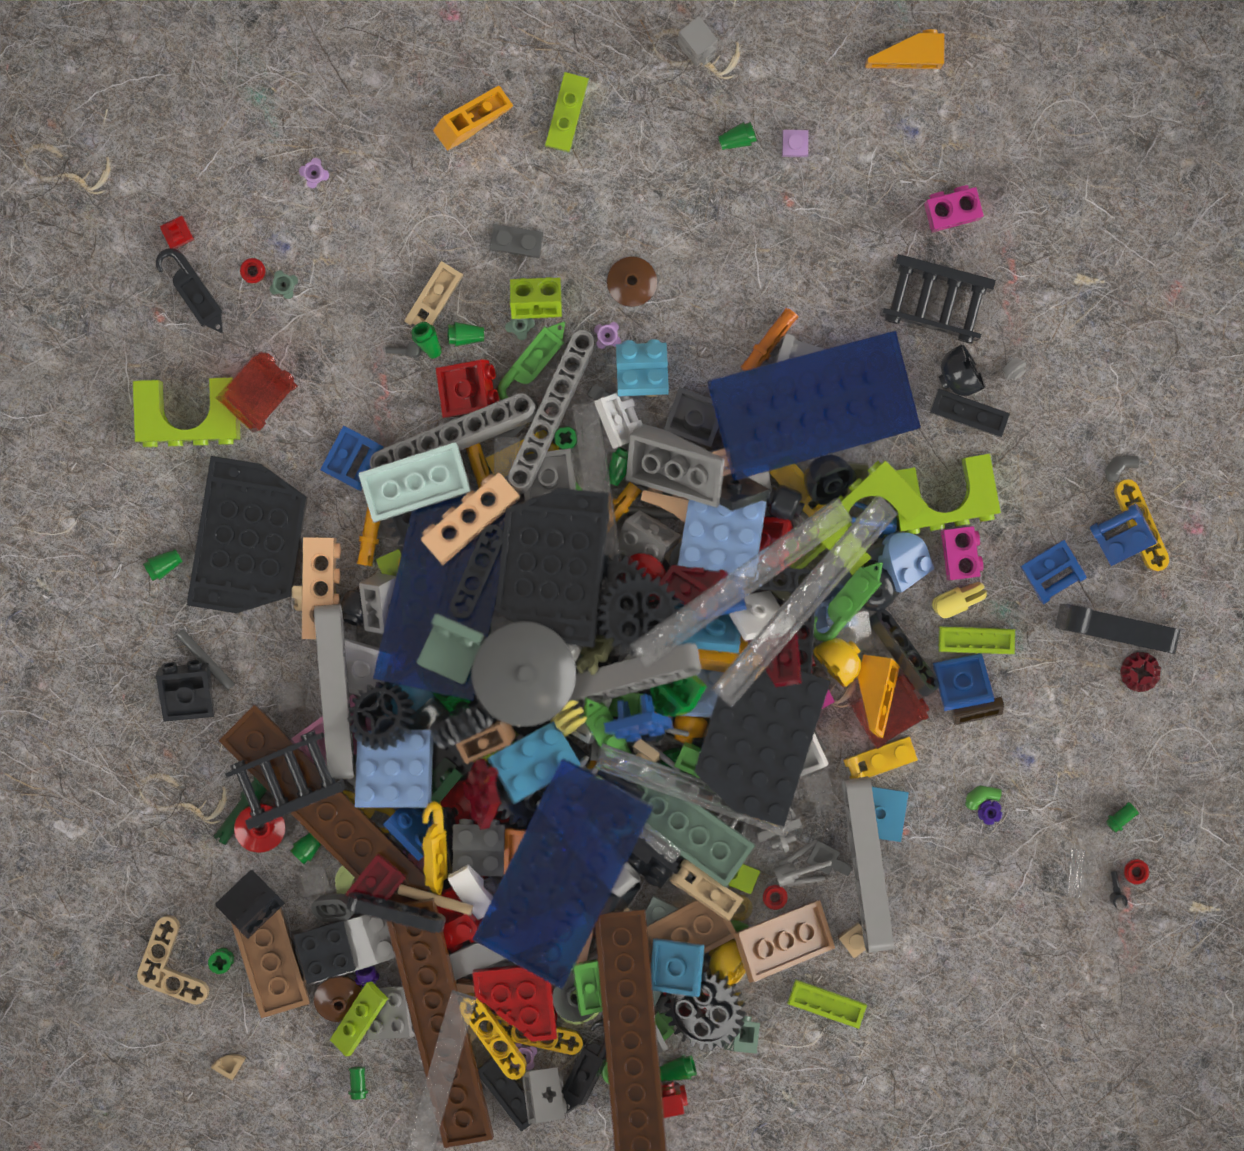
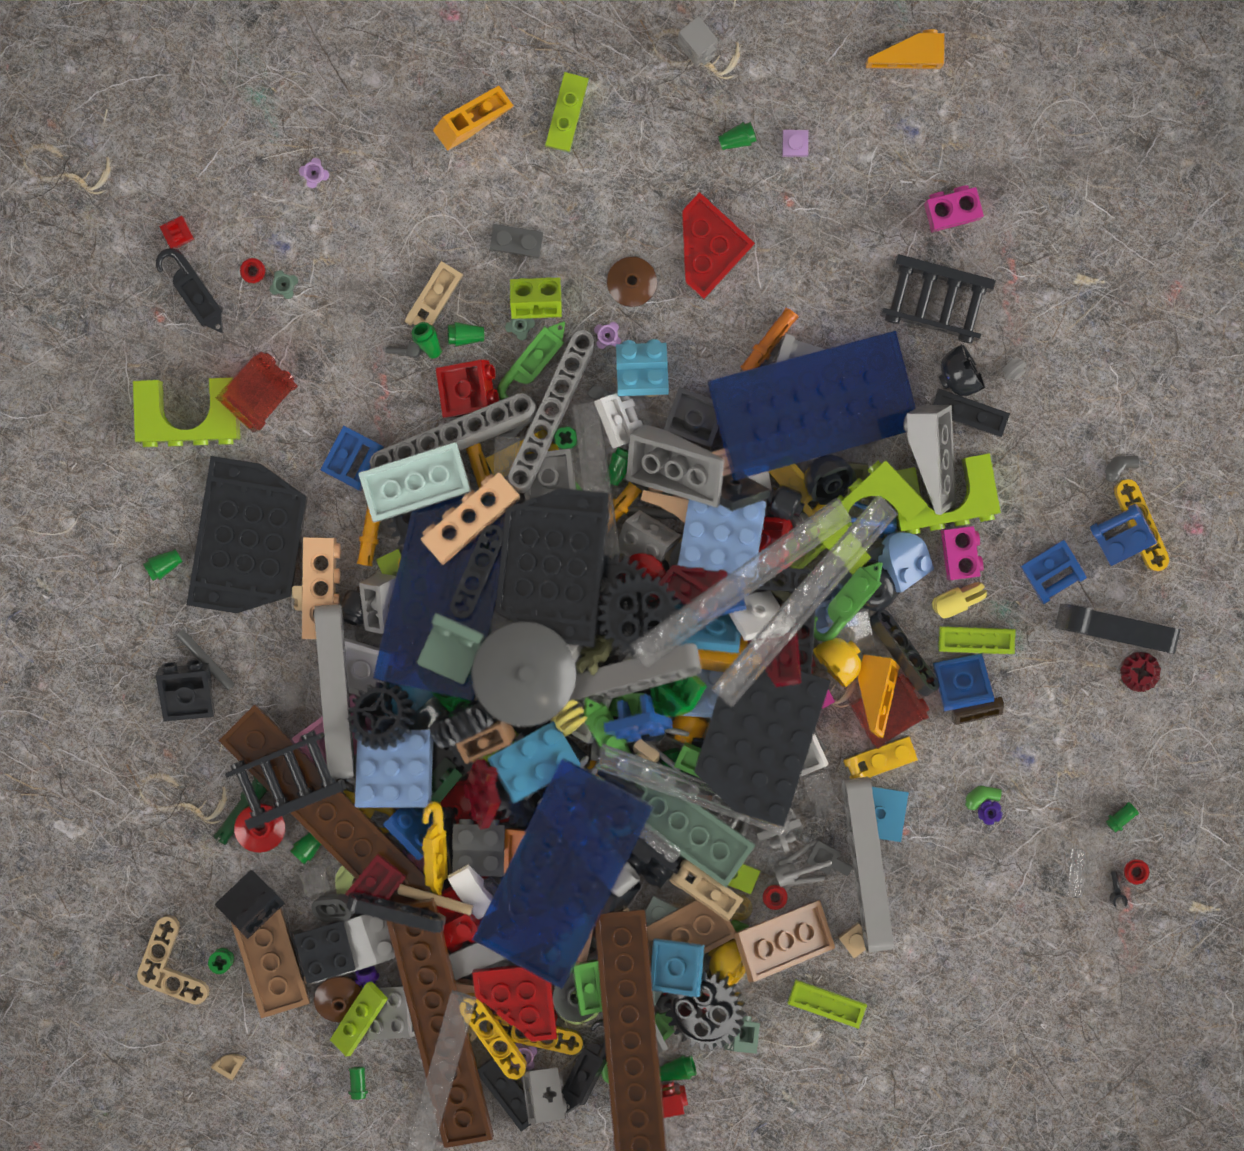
none -> red plate [682,192,755,300]
none -> light grey slope [904,405,956,515]

